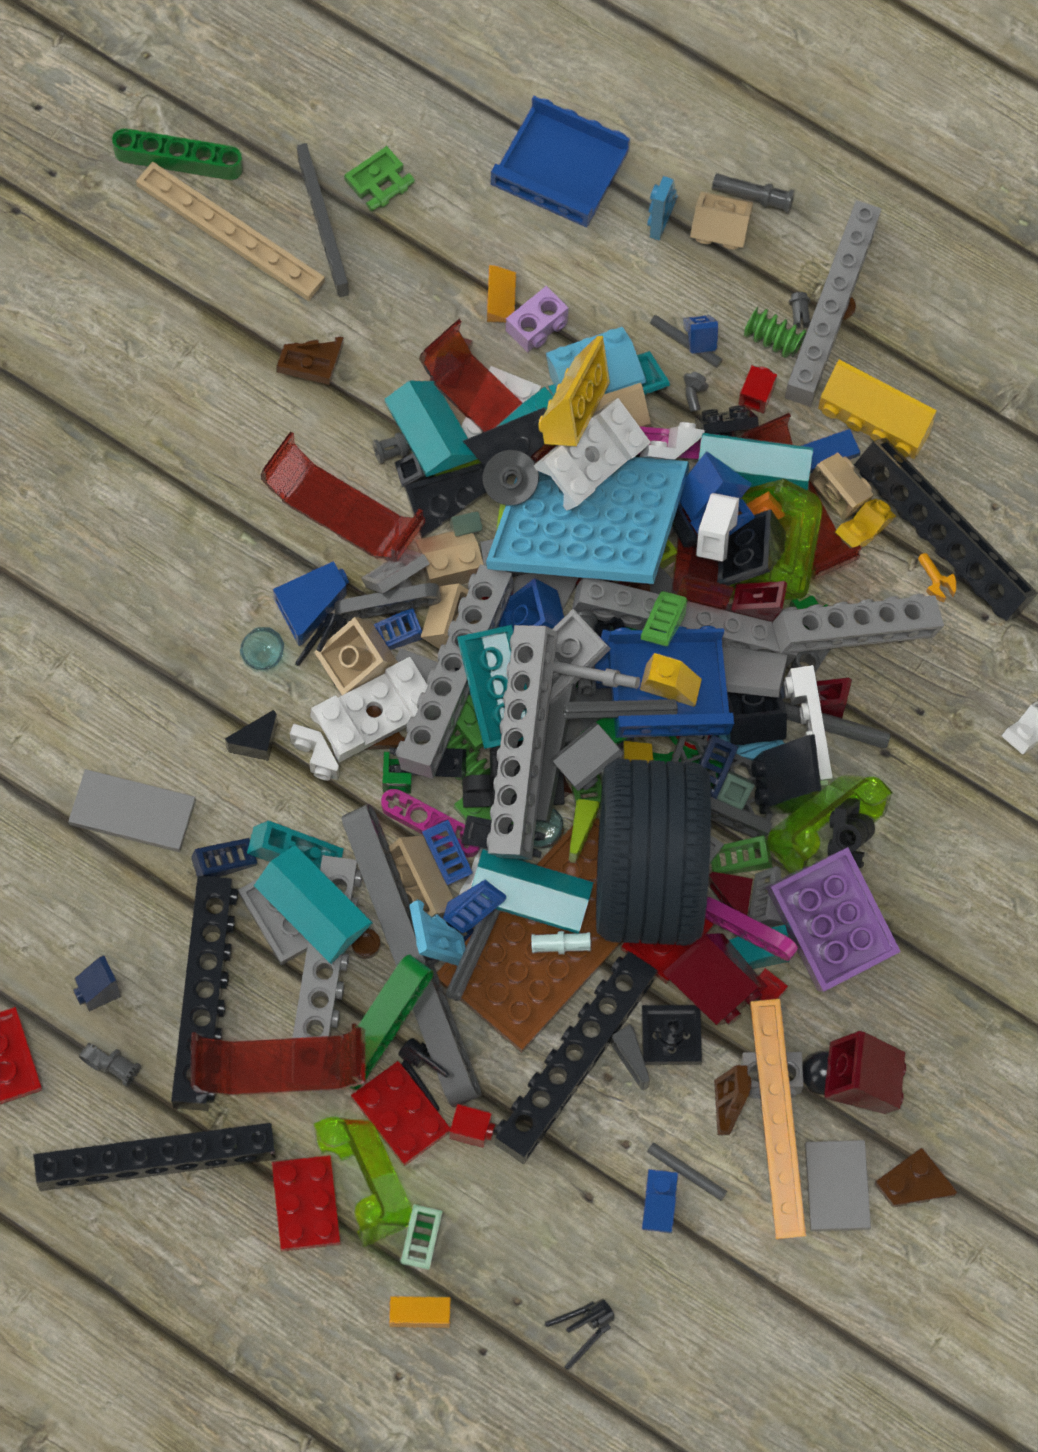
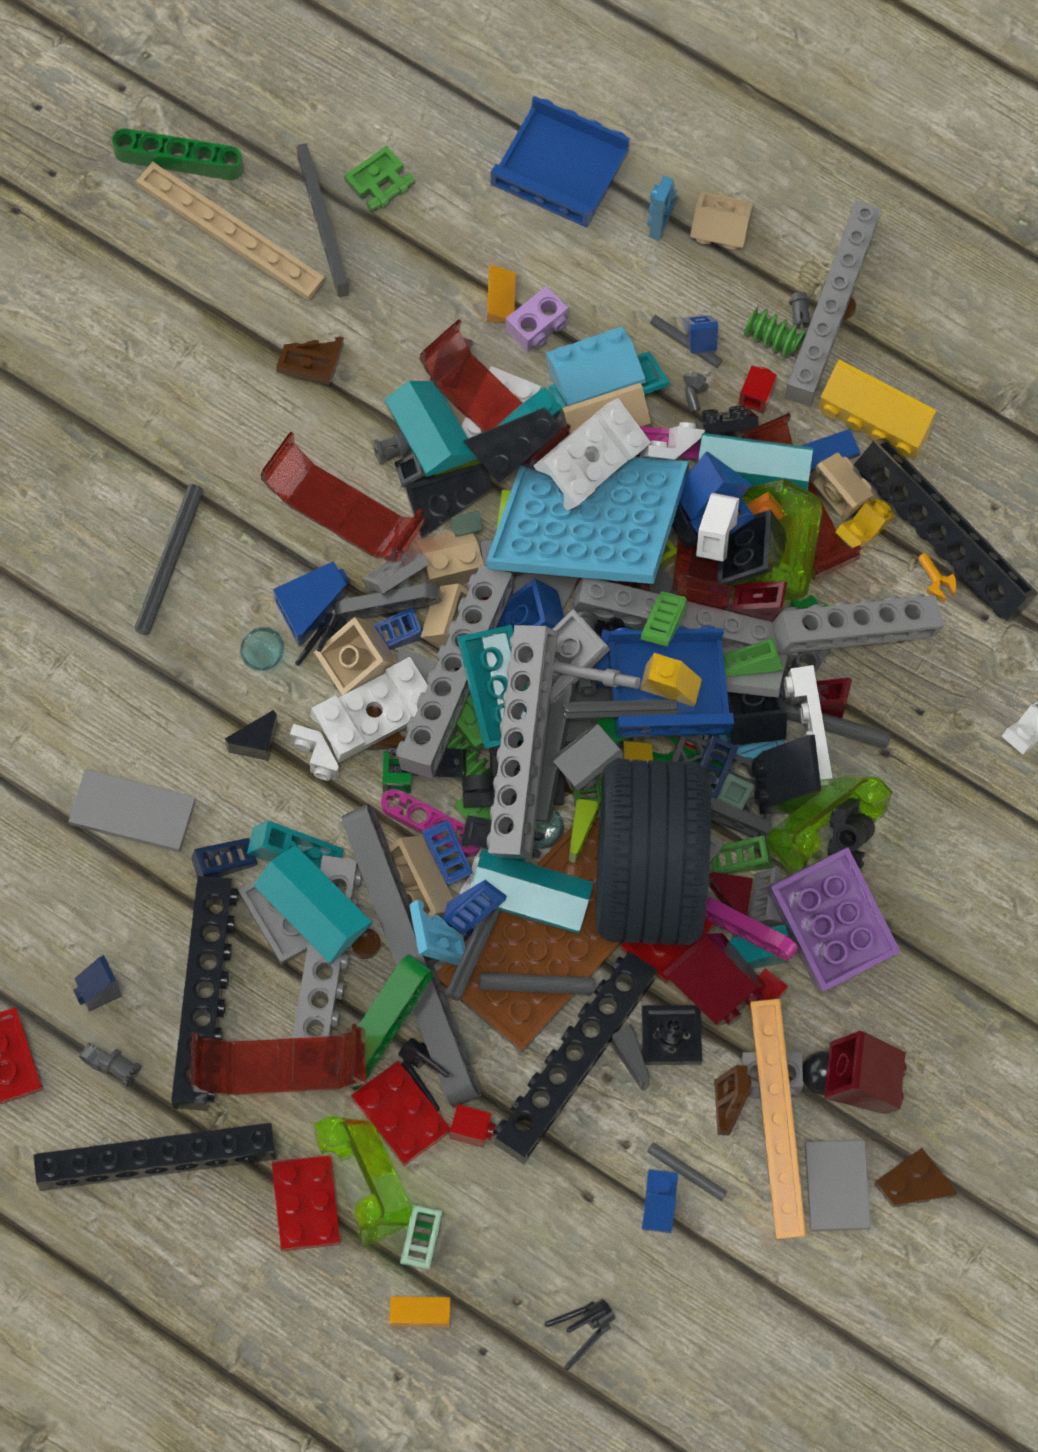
dark grey dish [483,450,539,506] -> none
light aqua pin [532,931,591,955] -> none
yellow slope [539,336,610,446] -> none
dark grey pin [712,173,795,213] -> none
none -> dark grey axle [135,484,203,635]
none -> dark grey axle [479,972,595,995]
none -> bright green slope [723,638,783,677]

